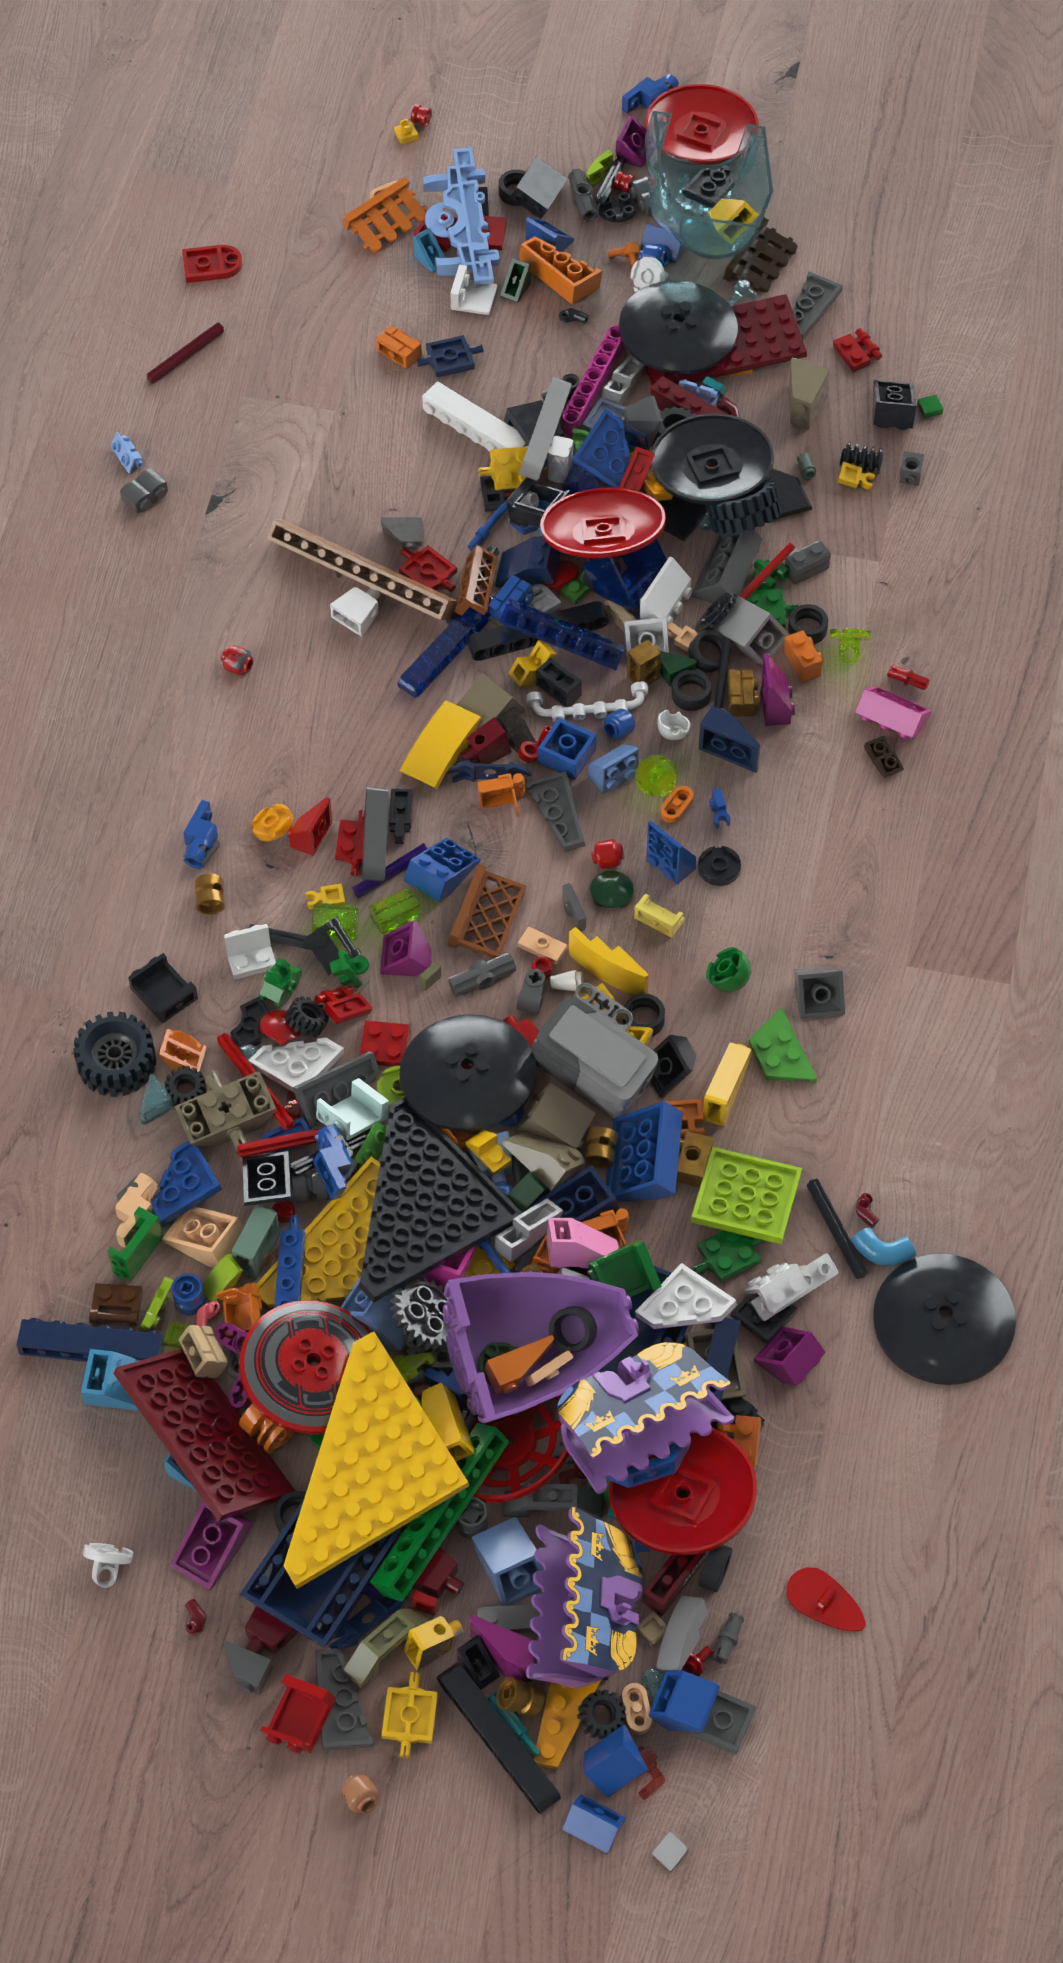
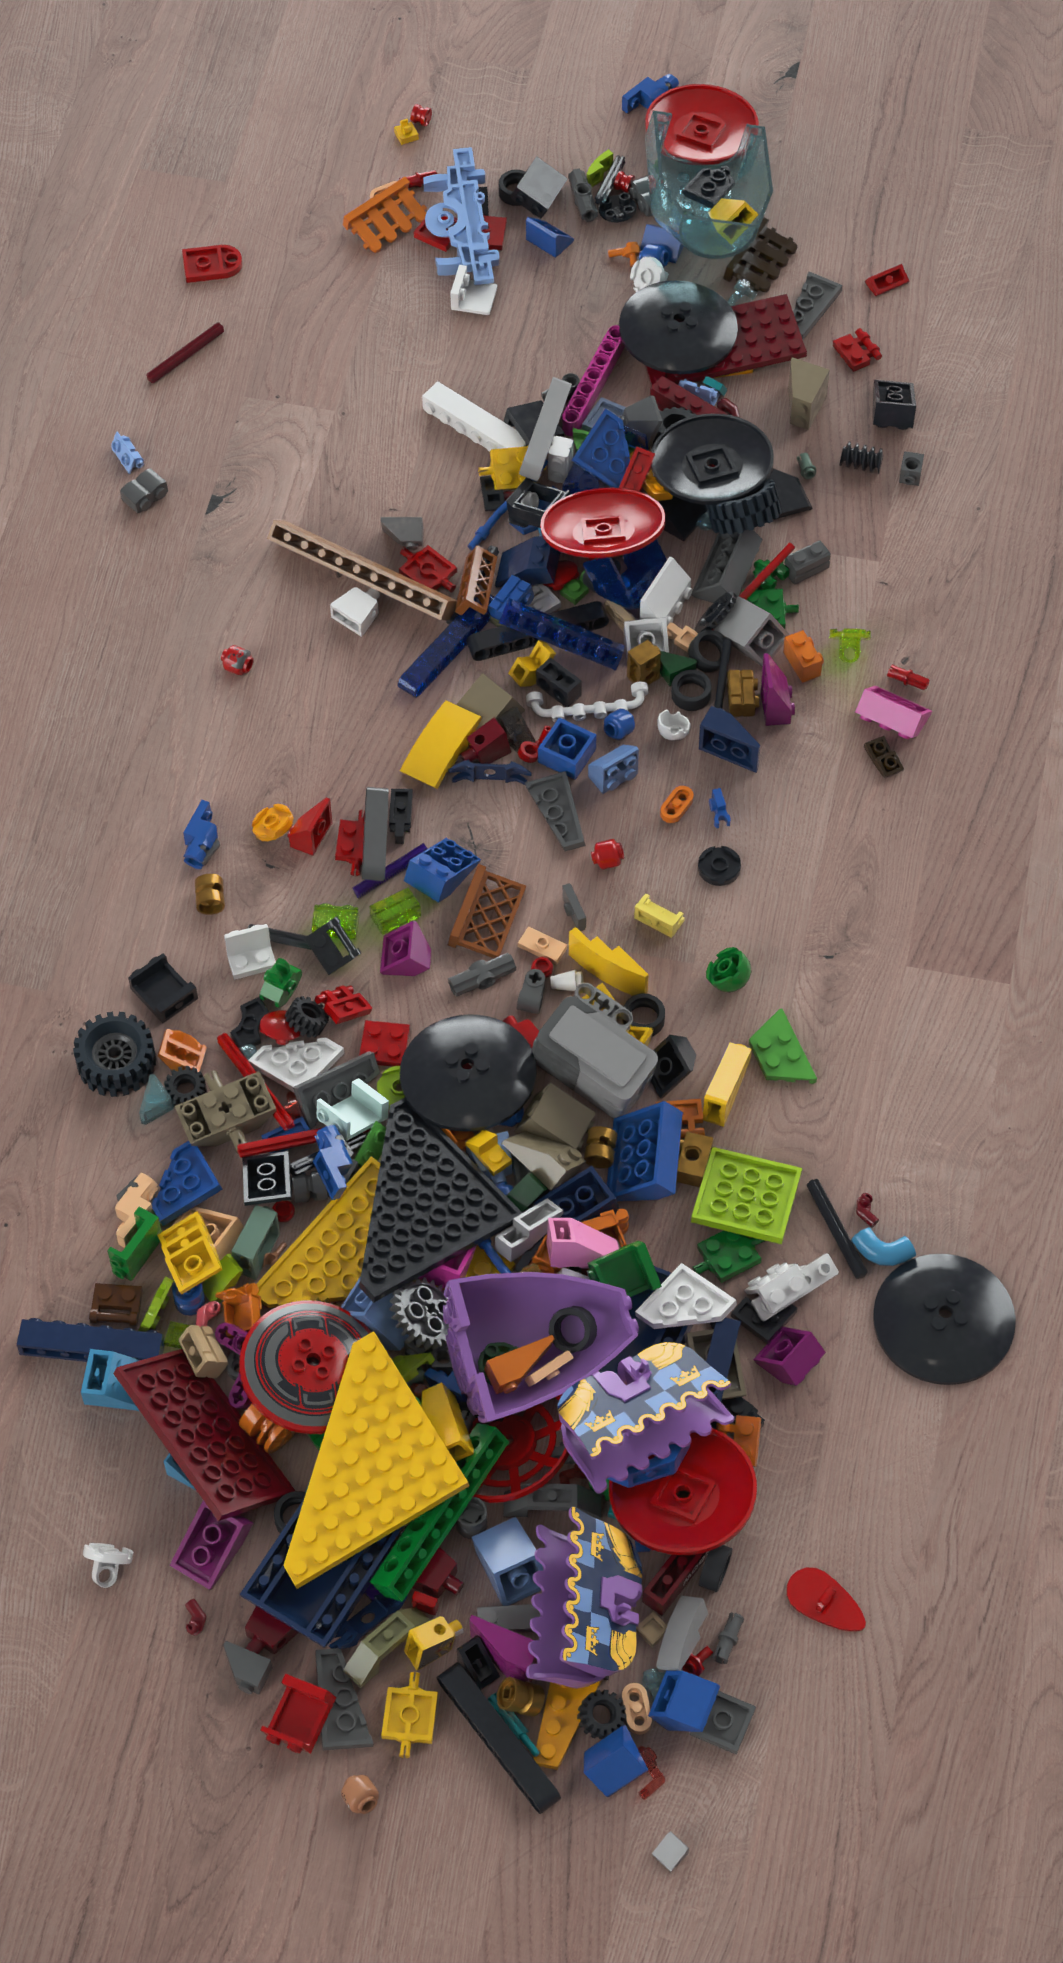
blue plate [274,1215,306,1308] -> none
yellow plate [305,883,345,910] -> none
green hips [329,950,370,987] -> none
orange brick [376,325,422,370] -> none
dark azure slope [413,228,445,272] -> none
dark blue plate [417,335,484,378] -> none
olive tile [420,962,441,991] -> none
orange piece [477,773,525,817] -> none
dark green slope [500,258,531,302] -> none
orange wedge [519,236,602,304] -> none
black arm [559,308,589,324] -> none
panel [562,1794,626,1854] -> none
dark green dish [590,870,634,908] -> none
light grey slope [602,356,646,406] -> none
magenta slope [616,114,653,167] -> none
clear neon green tile [635,755,678,797] -> none
blue slope [646,820,697,884] -> none
black tyre [788,604,828,644] -> none
dark grey slope [794,967,845,1019] -> none
yellow plate [837,462,875,490] -> none
green tile [917,394,943,418] -> none
none -> yellow slope [158,1211,222,1295]
none -> red axle [399,170,437,188]
none -> red slope [865,264,910,296]

